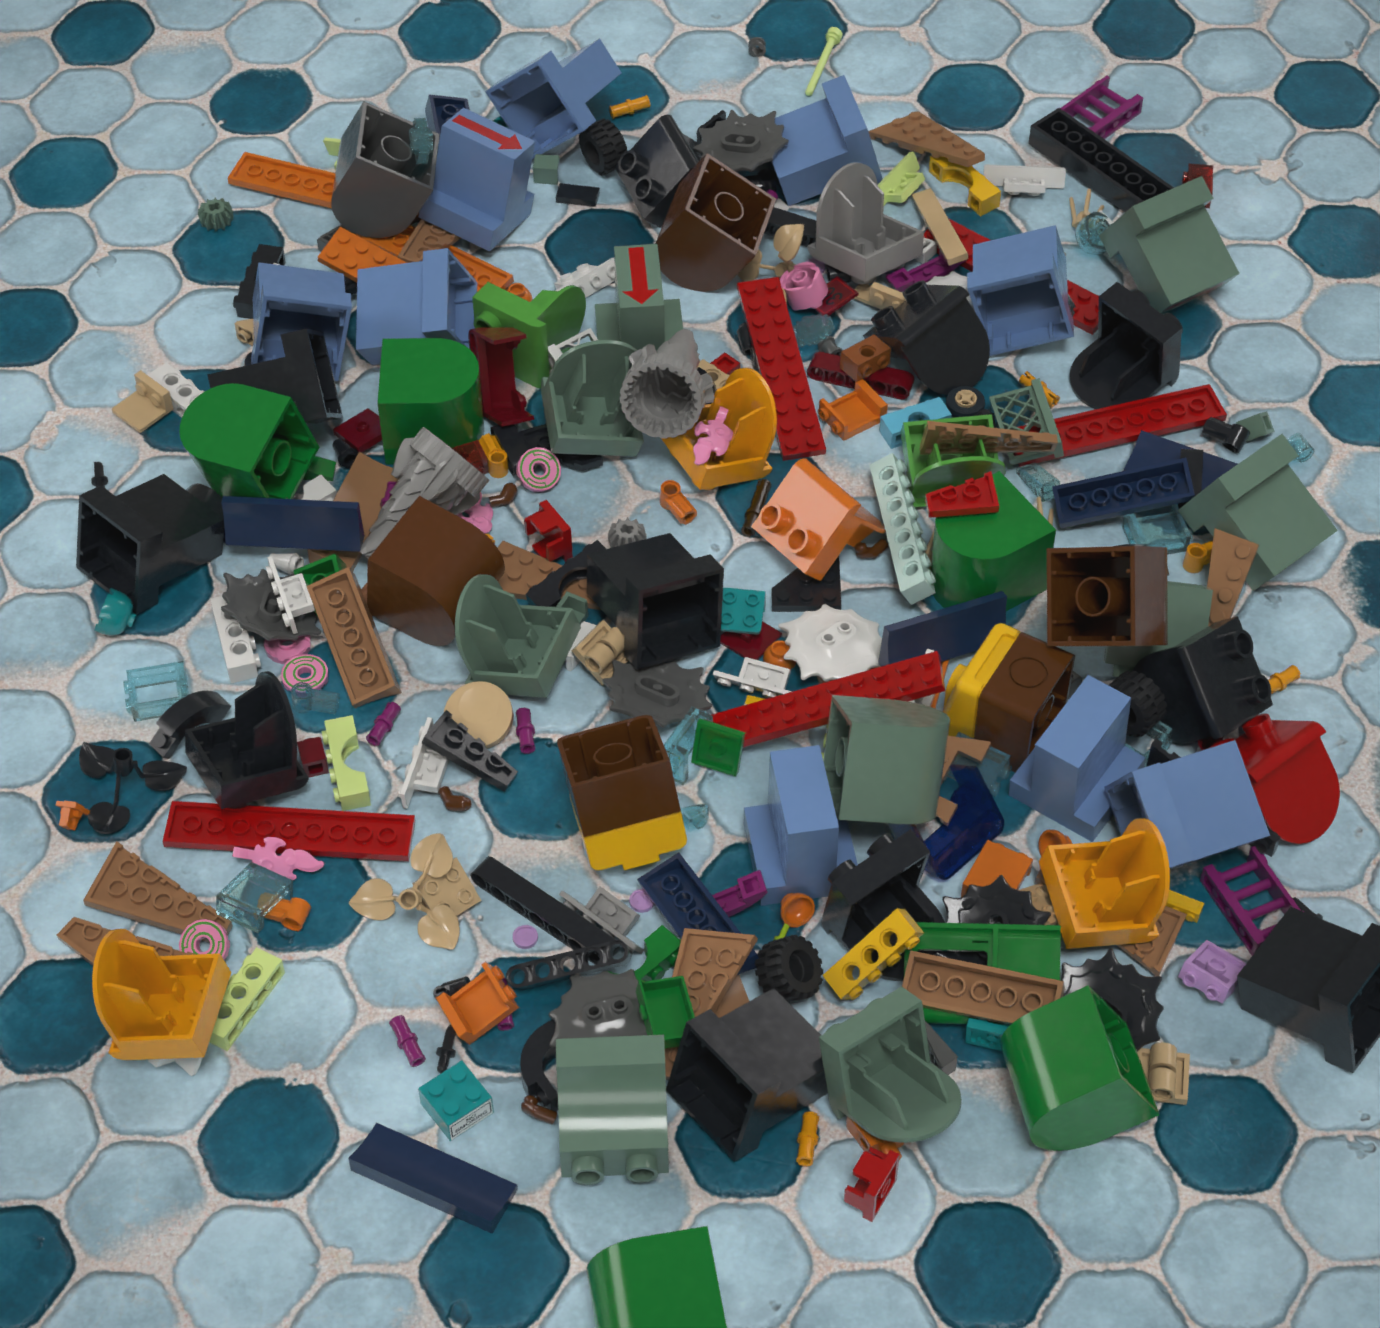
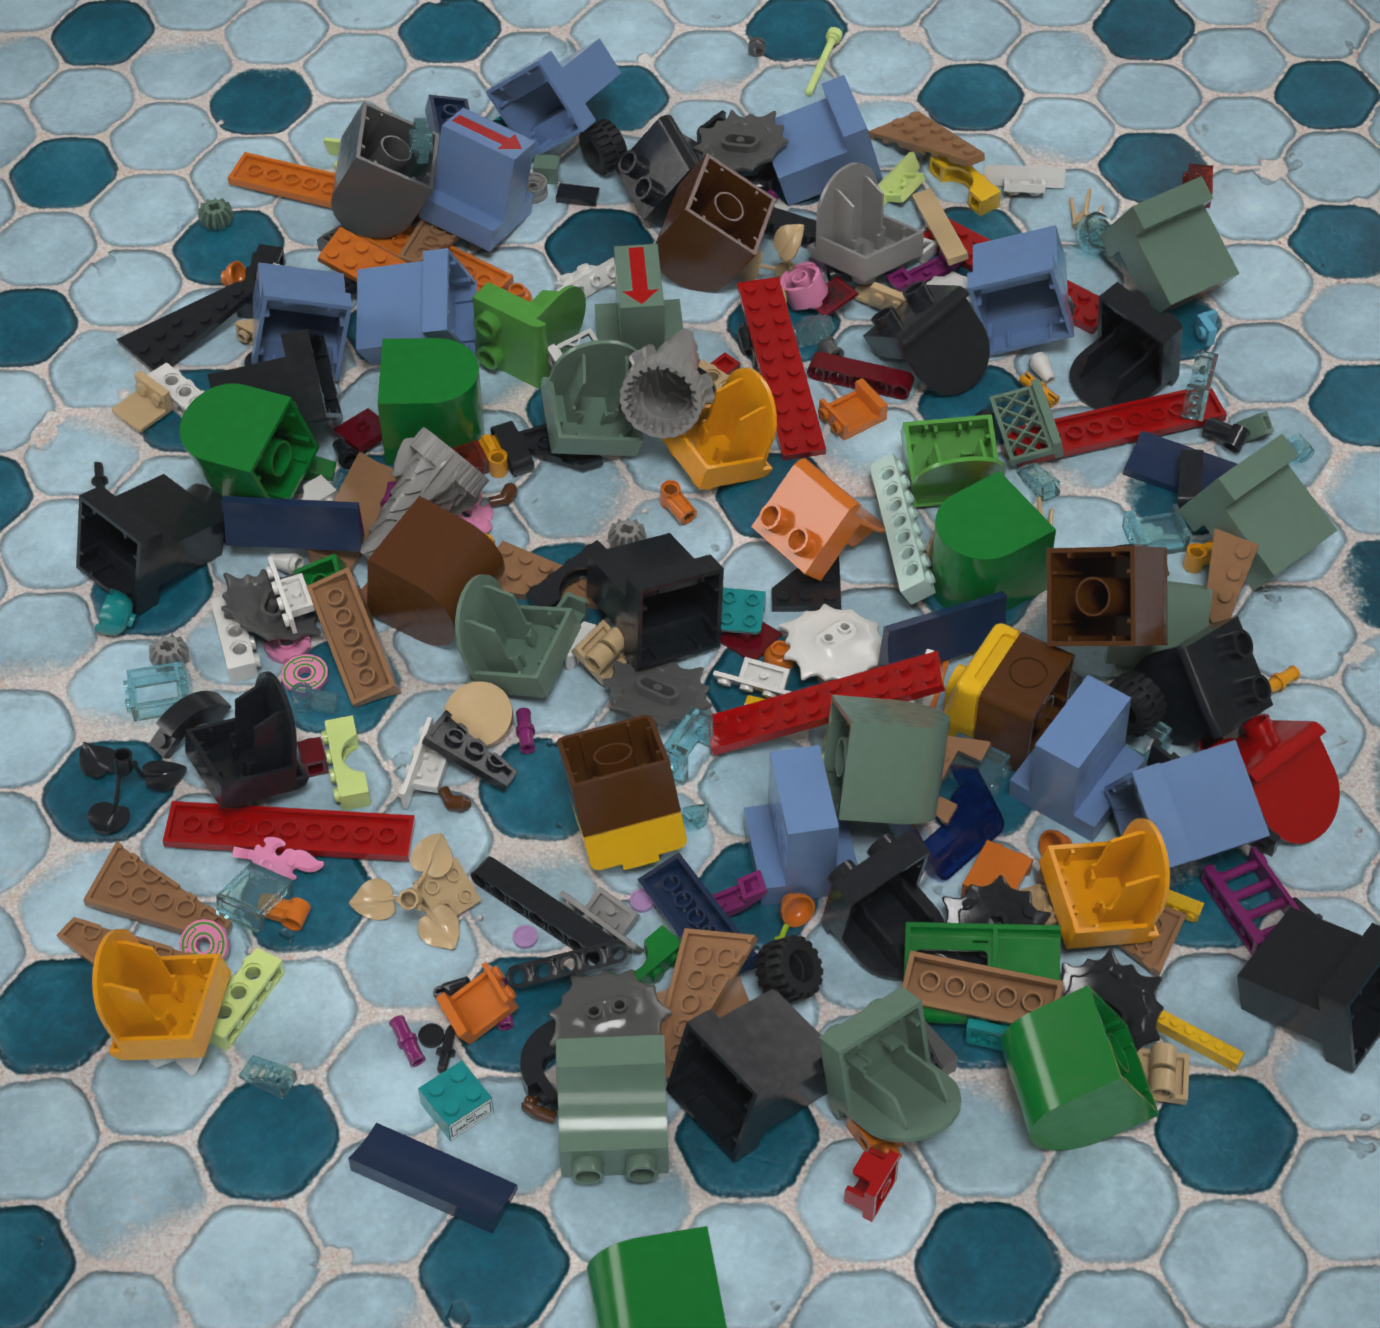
orange brick [56,800,90,830] -> none
magenta pin [366,702,401,746] -> none
dark red windscreen [468,327,534,426] -> none
bright pink tile [516,447,561,492] -> none
red panel [524,499,573,562] -> none
light orange pin [609,95,651,119] -> none
green container [636,976,695,1049] -> none
green tile [691,719,745,777] -> none
bright pink piece [693,406,733,465] -> none
dark brown pin [741,479,772,537] -> none
light orange pin [796,1112,820,1166] -> none
yellow brick [822,908,924,1000] -> none
dark orange brick [840,335,891,382] -> none
reddish brown arm [855,539,888,559] -> none
medium azure arch [879,397,952,449] -> none
medium nougat wing [920,421,1058,455] -> none
red wing [925,471,999,518] -> none
black wheel [946,386,985,418] -> none
black brick [1029,108,1174,212] -> none
dark blue arch [1052,458,1195,529] -> none
magenta fence [1060,75,1143,139] -> none
lavender plate [1178,940,1246,1004] -> none
none -> black wing [116,281,253,372]
none -> light grey gear [149,633,189,674]
none -> orange piece [221,261,246,287]
none -> clear light blue slope [238,1055,297,1099]
none -> black piece [418,1023,444,1048]
none -> light grey wheel [527,172,548,204]
none -> white cone [1029,352,1056,385]
none -> yellow piece [1157,1010,1245,1072]
none -> clear light blue panel [1181,350,1219,421]
none -> medium azure bracket [1194,309,1218,347]

